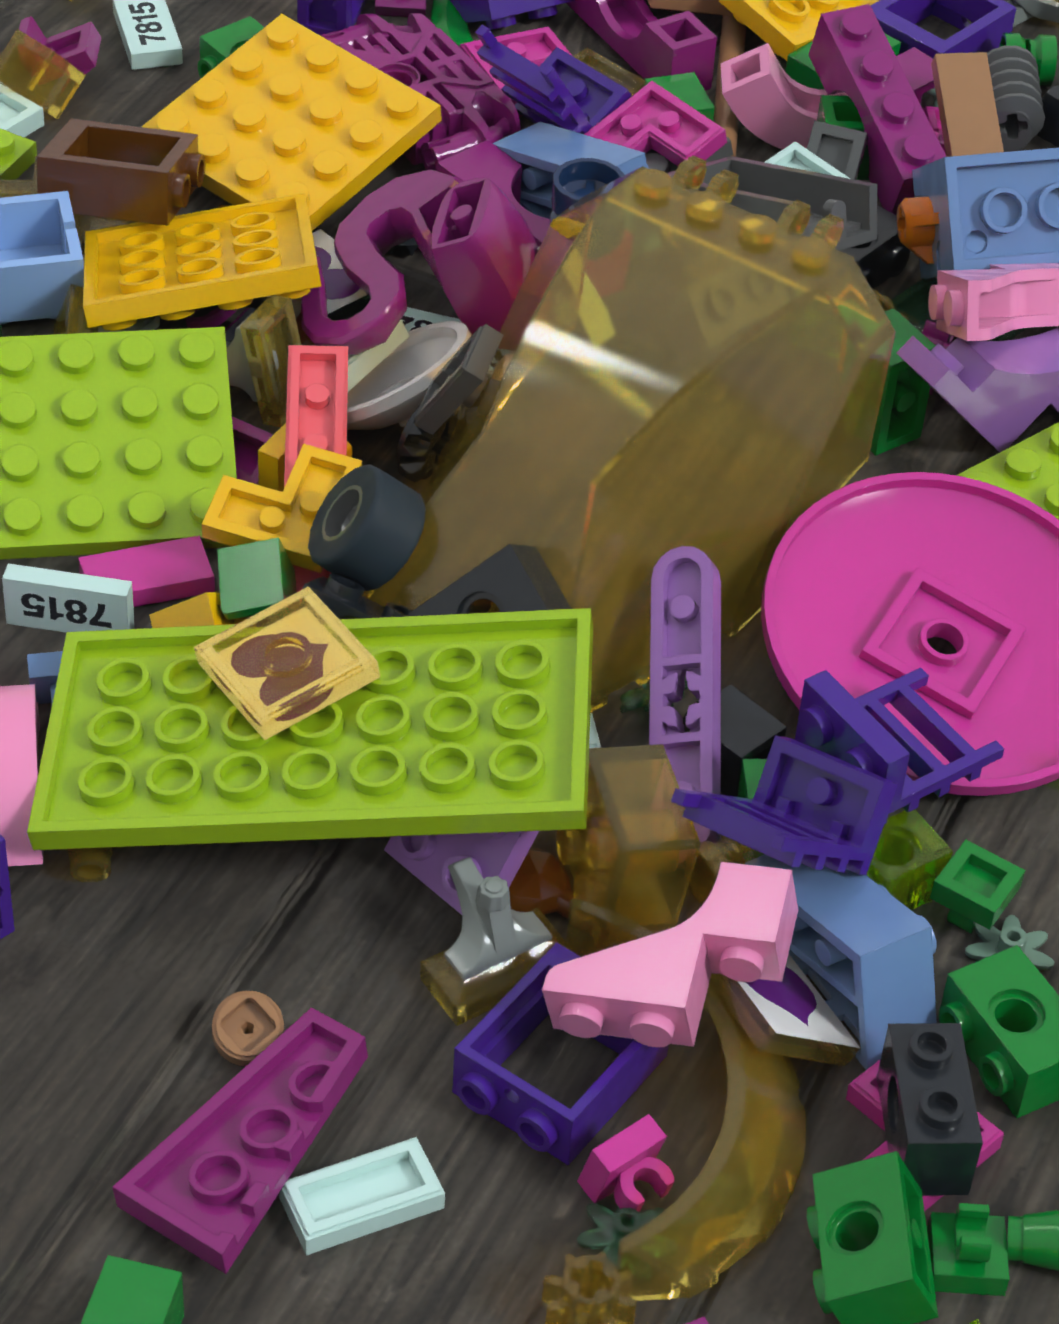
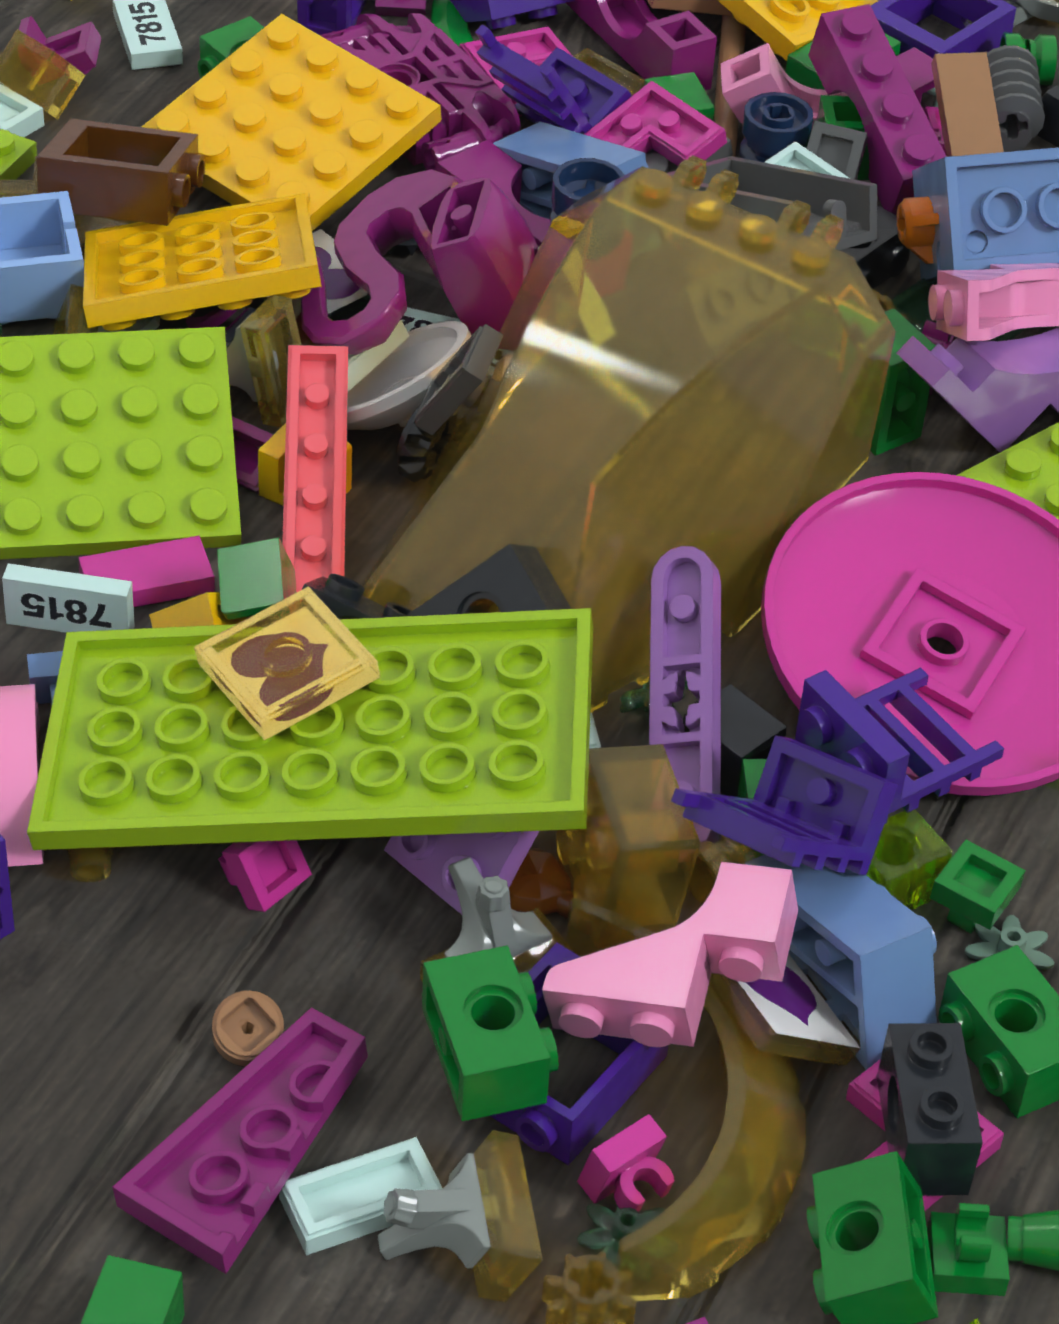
yellow plate [202,444,362,573] -> none
black wheel [308,464,426,591] -> none
none -> dark pink tile [218,840,312,912]
none -> piece [378,1130,543,1302]
none -> green brick [422,945,559,1121]
none -> dark blue wheel [739,92,813,162]

